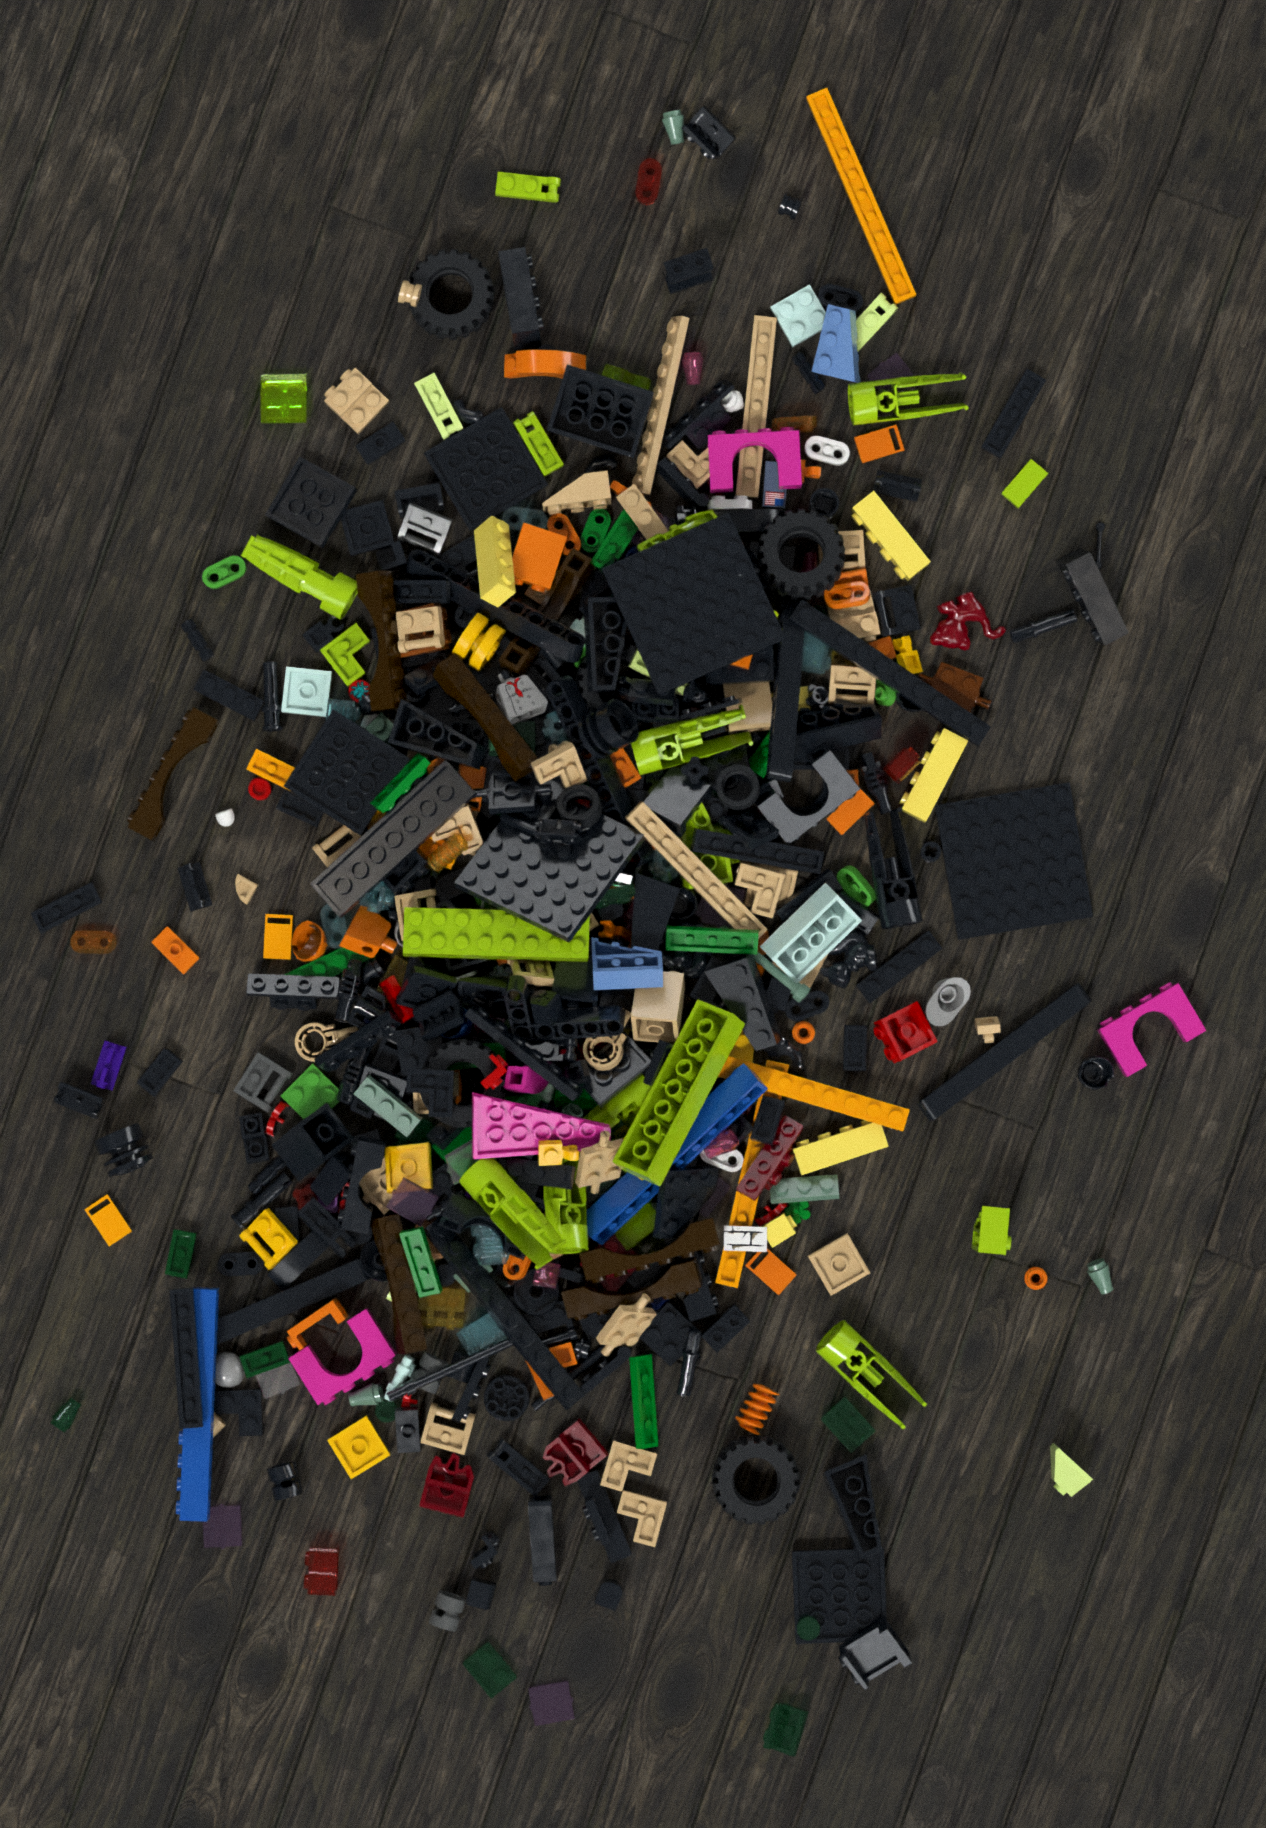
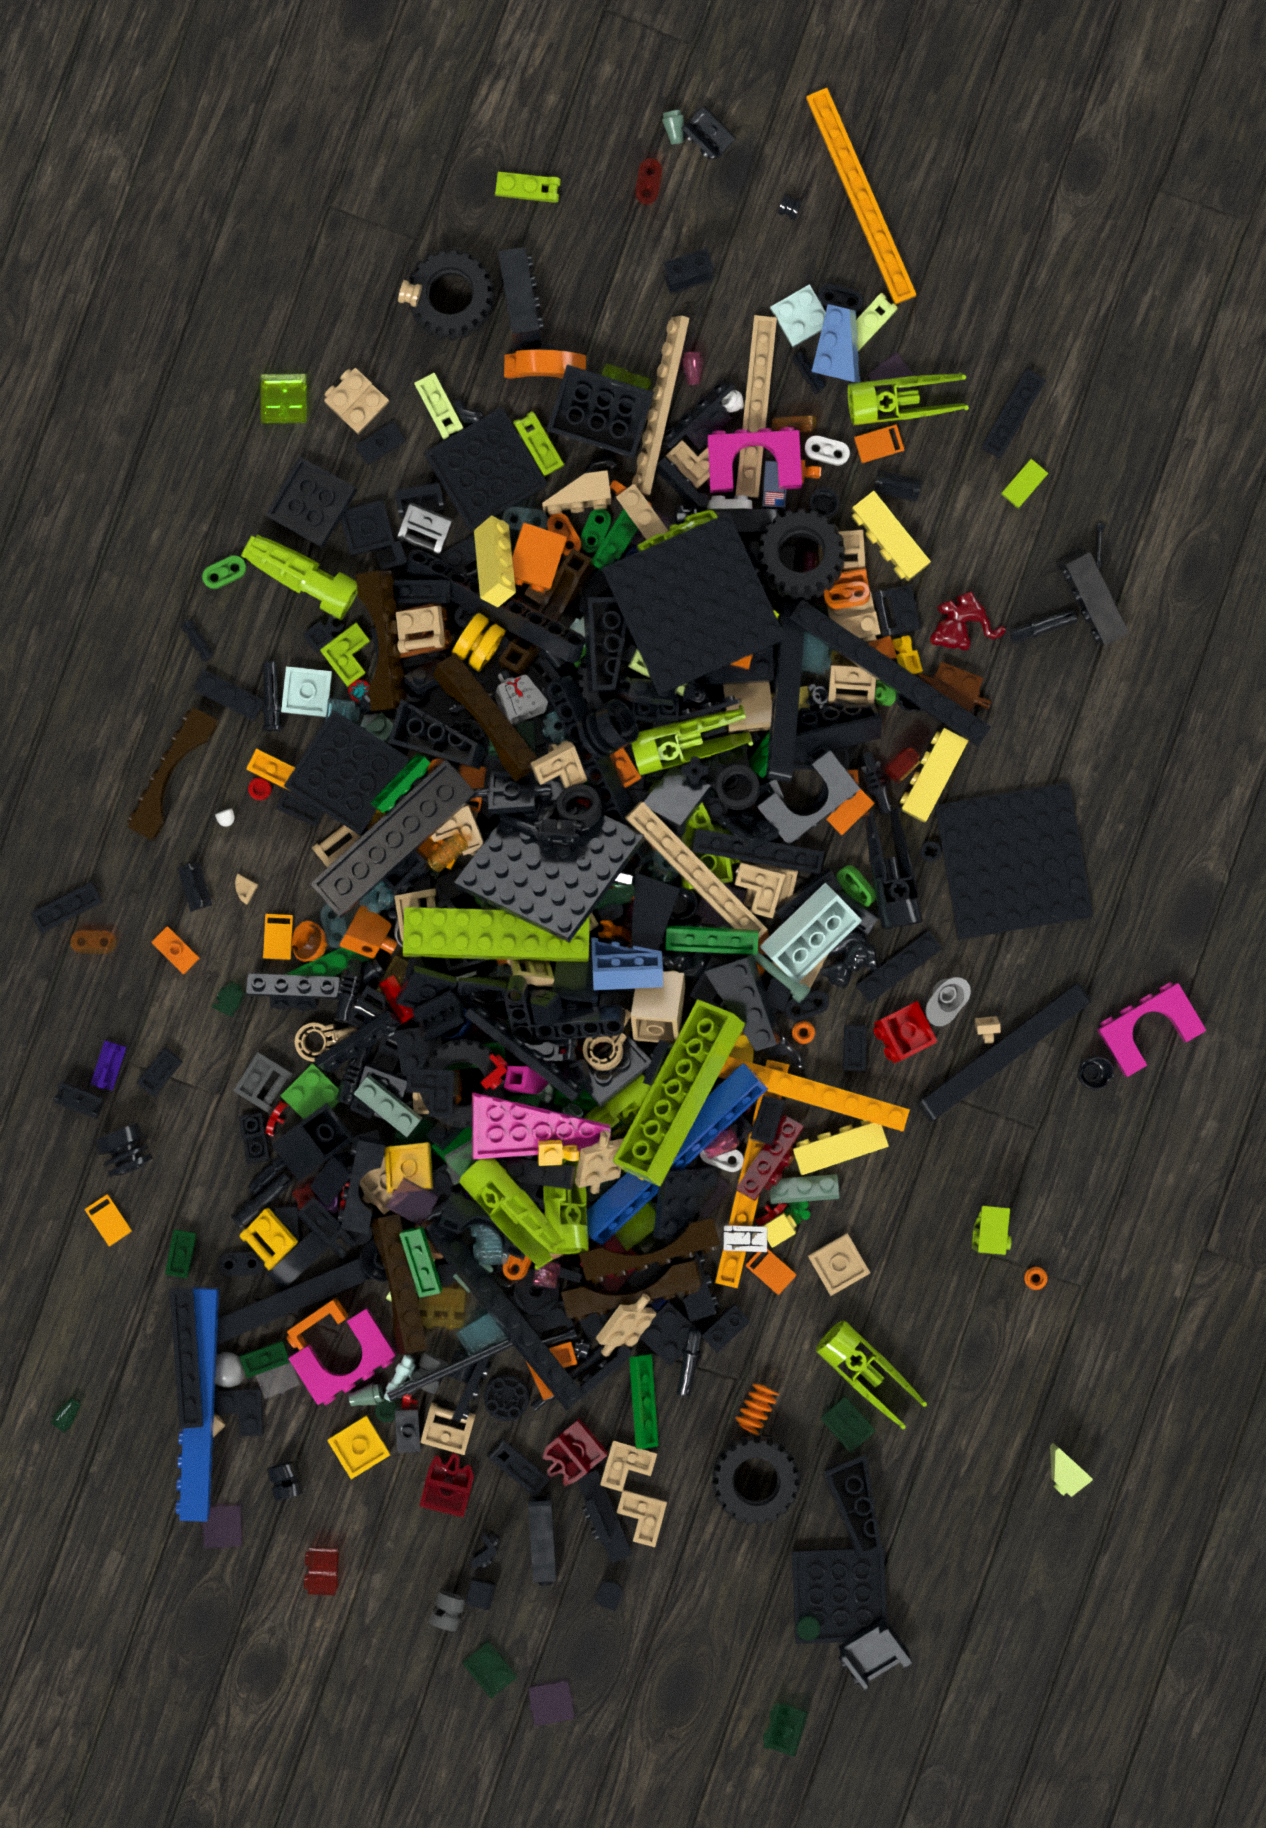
sand green cone [1087,1258,1113,1294] -> none
none -> clear green brick [211,981,246,1017]

